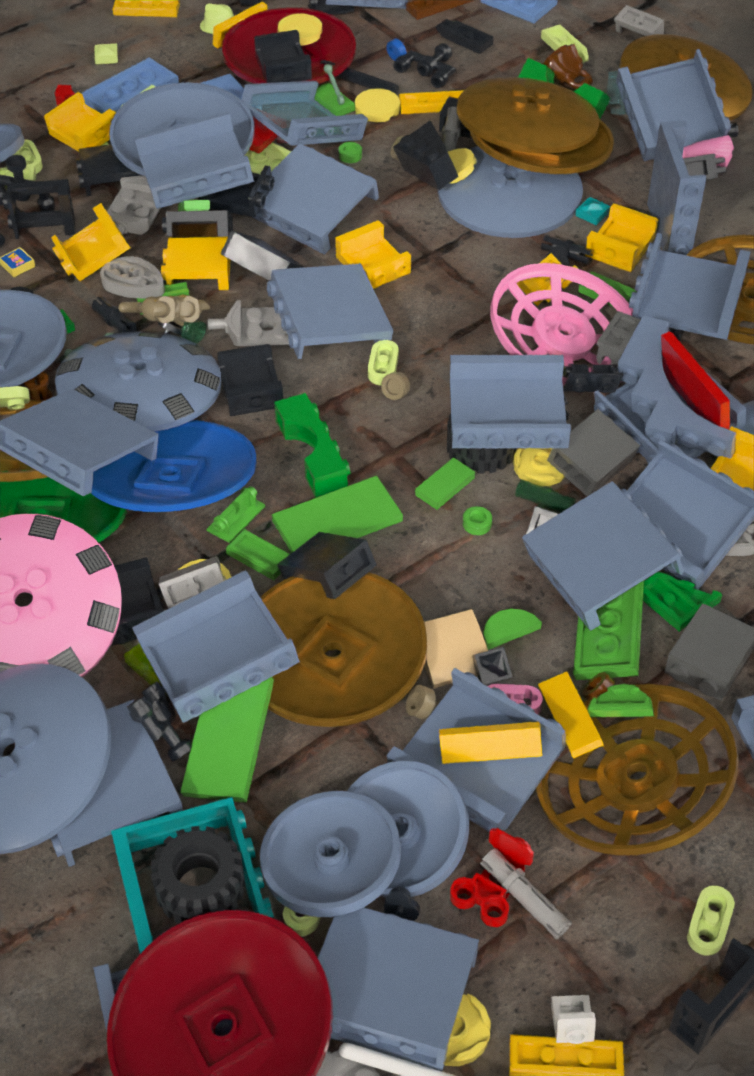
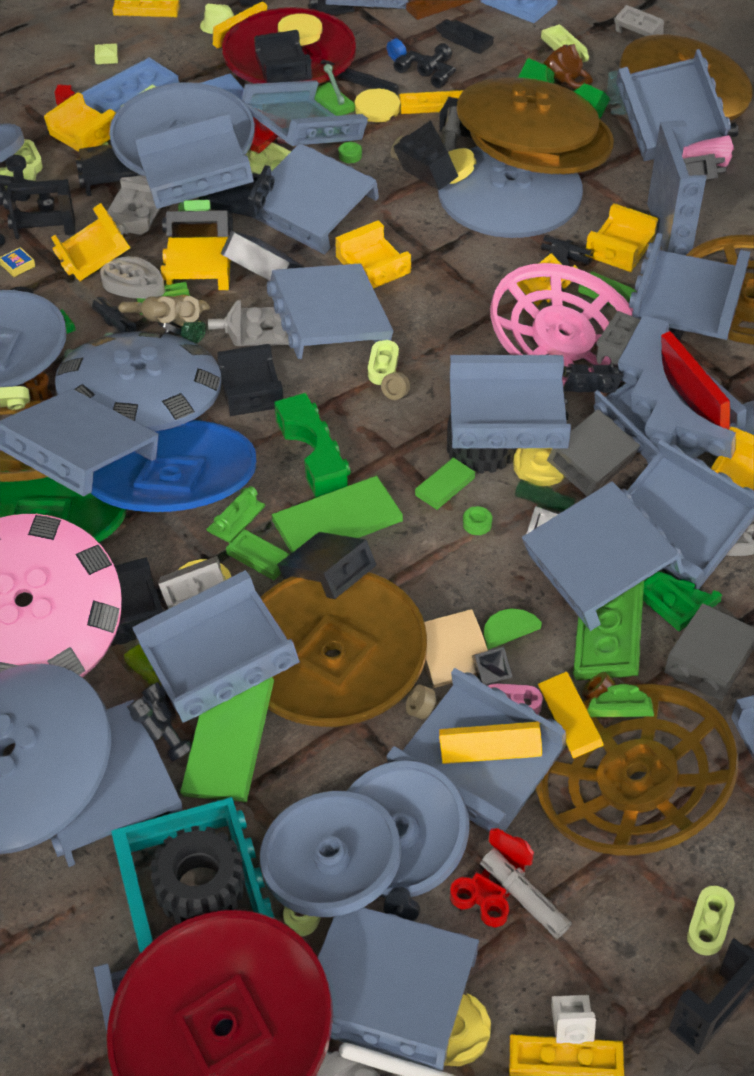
teal tile [576,197,610,225] -> none

